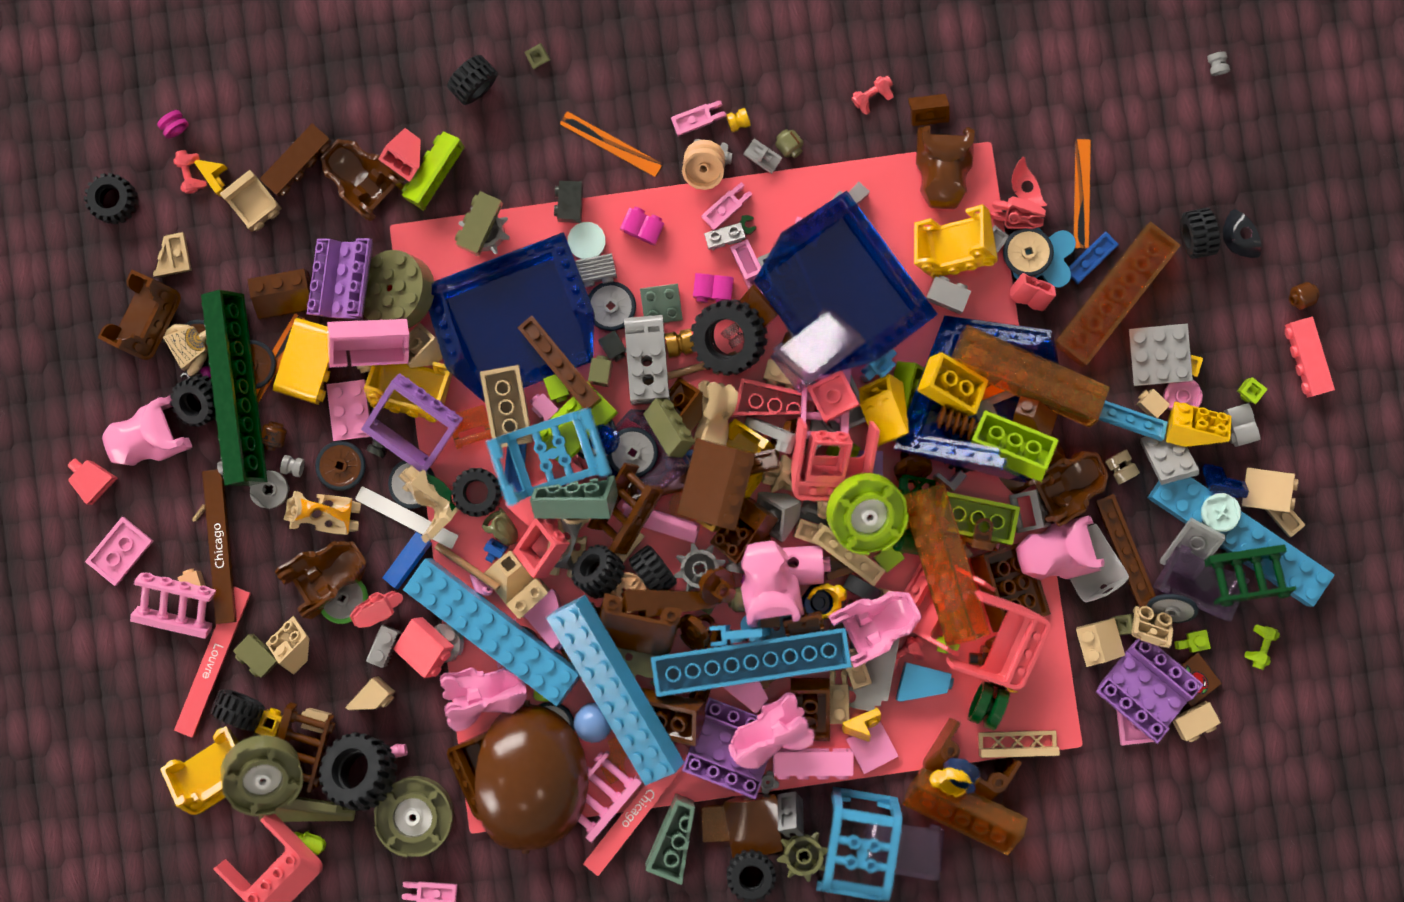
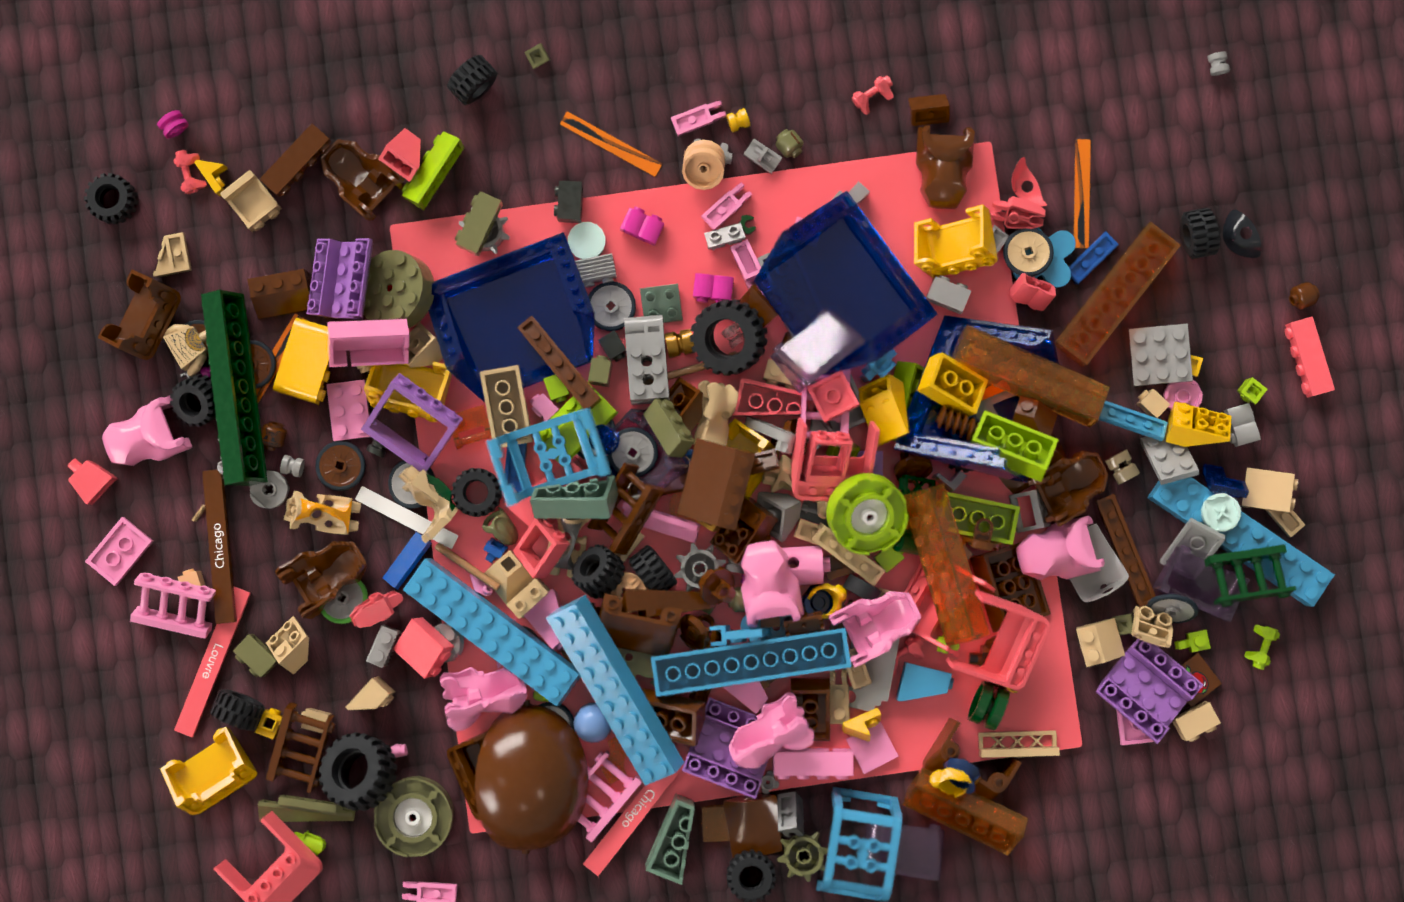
olive piece [220,735,303,816] -> none

